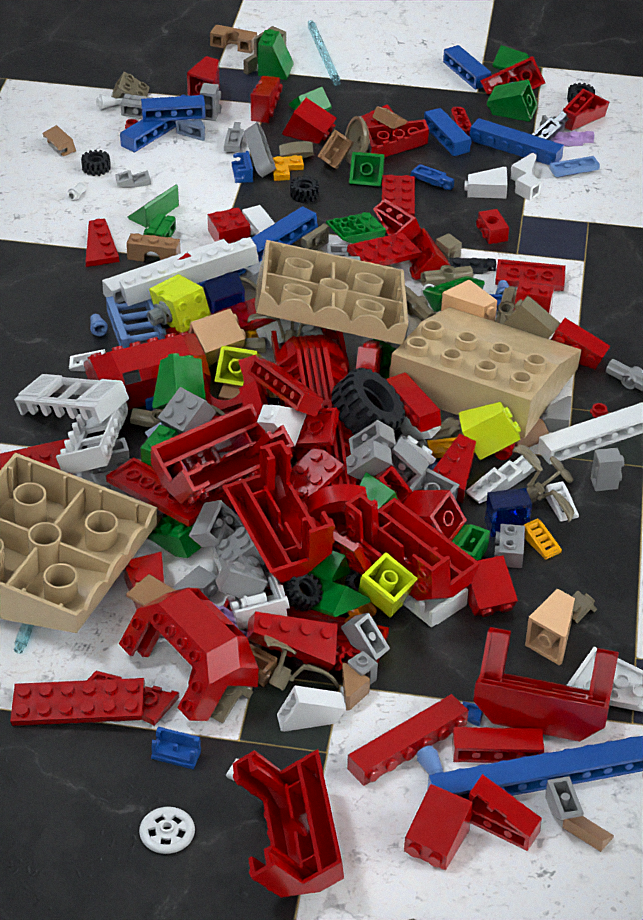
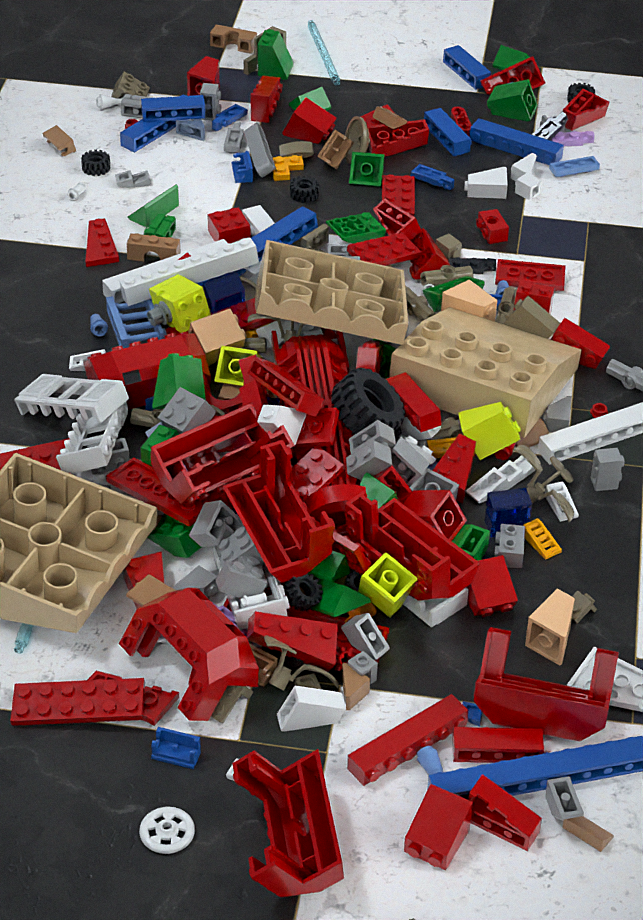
none -> blue hinge [212,104,248,131]
none -> dark tan tile [294,673,322,690]

